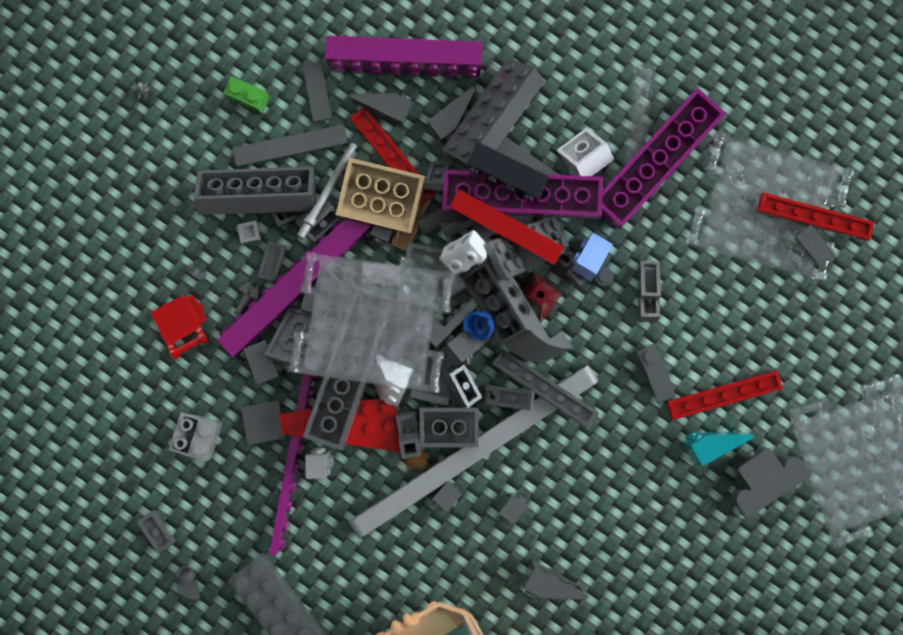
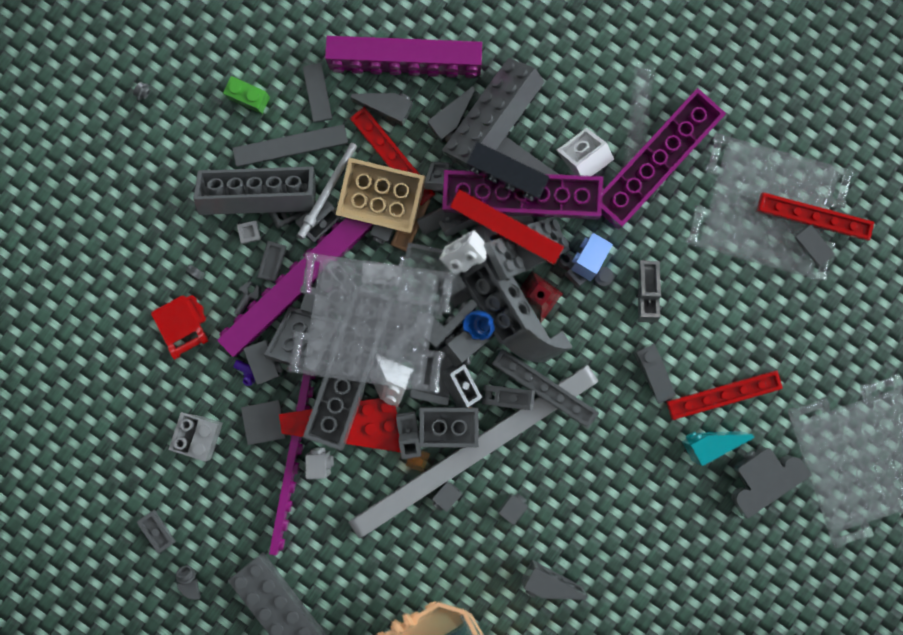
none -> dark purple arm [233,359,255,386]

